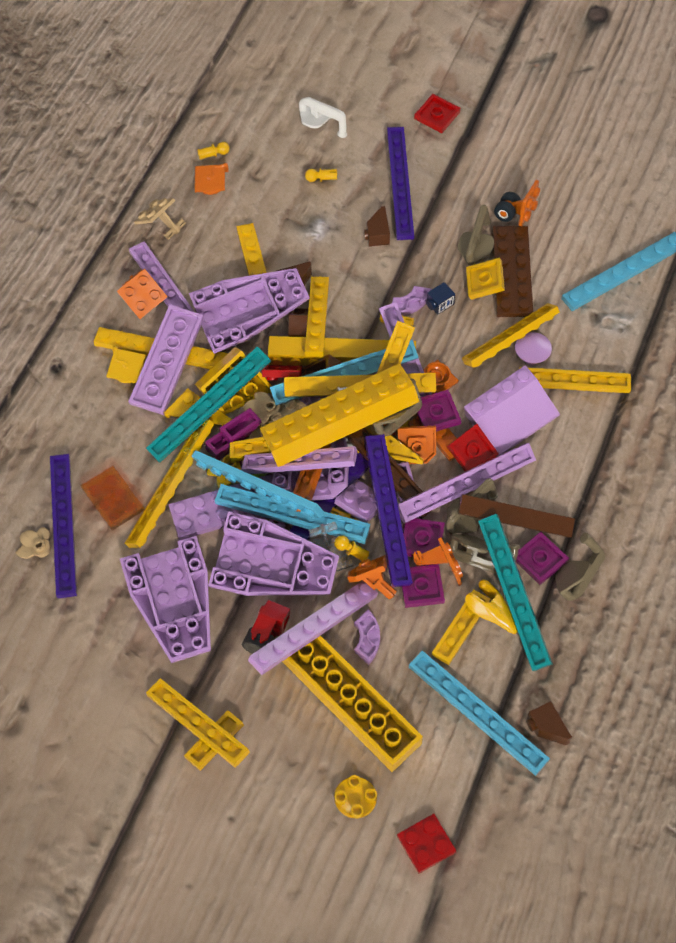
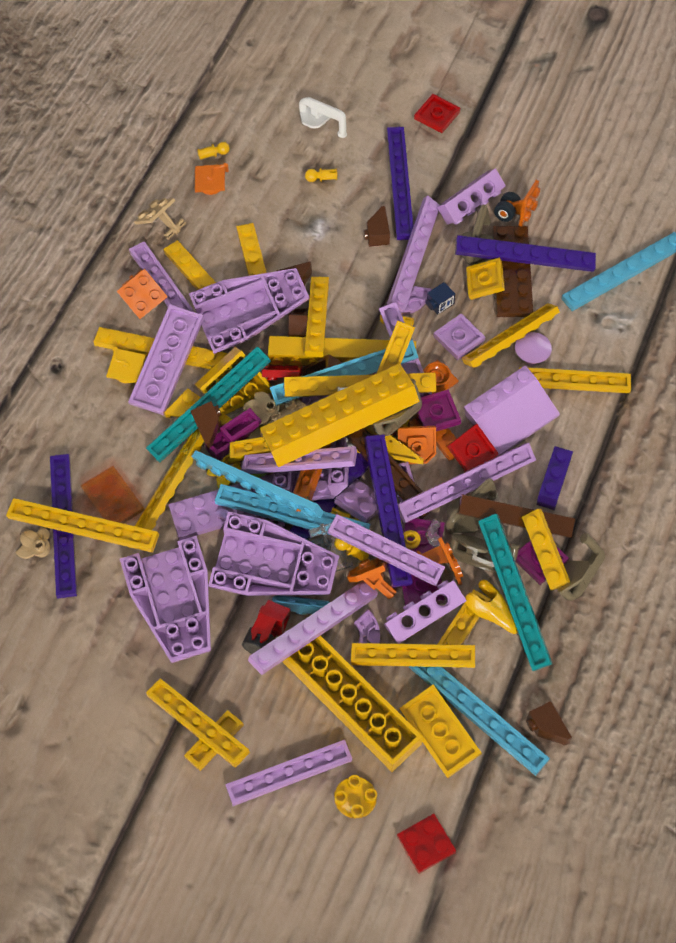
none -> yellow plate [6,498,159,553]
none -> yellow plate [163,240,216,290]
none -> reddish brown slope [191,401,222,449]
none -> lavender plate [225,740,352,806]
none -> medium azure plate [272,595,330,615]
none -> lavender plate [328,514,445,586]
none -> yellow plate [351,643,475,668]
none -> lavender brick [384,580,467,644]
none -> lavender plate [387,195,439,313]
none -> yellow plate [399,685,482,778]
none -> yellow plate [403,530,421,550]
none -> clear arm [425,519,443,547]
none -> lavender plate [433,314,485,360]
none -> lavender brick [437,168,506,225]
none -> dark purple plate [455,235,596,272]
none -> yellow plate [522,509,570,590]
none -> dark purple brick [536,446,573,510]

